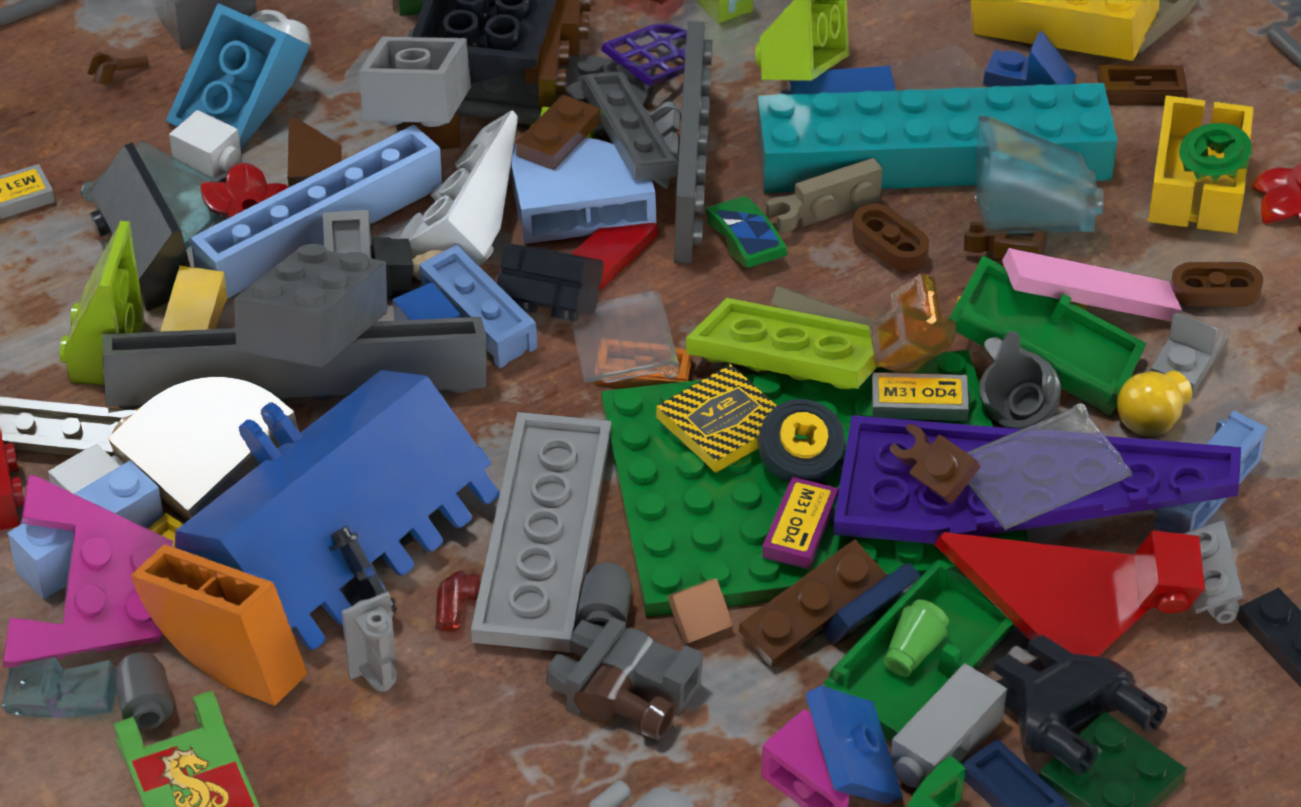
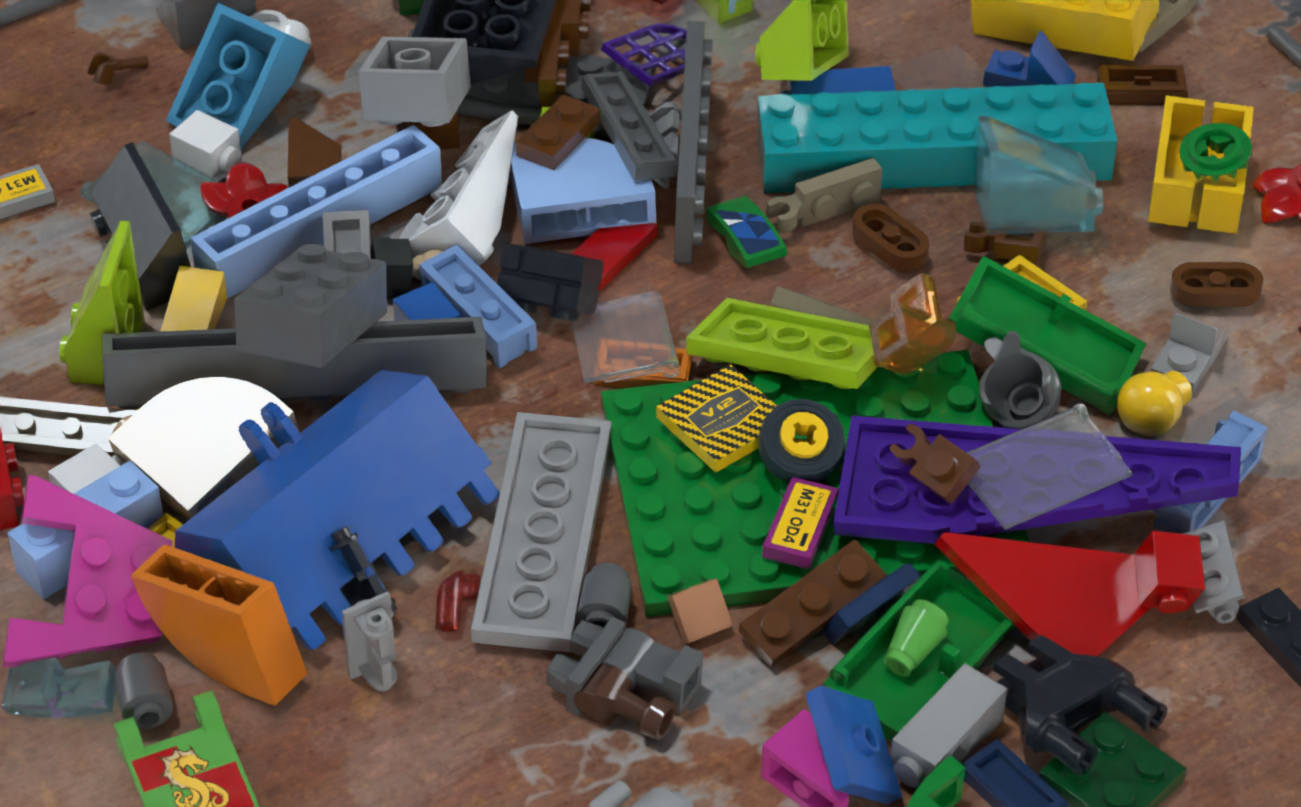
tile [871,373,969,421] -> none
bright pink tile [1002,248,1182,322] -> none

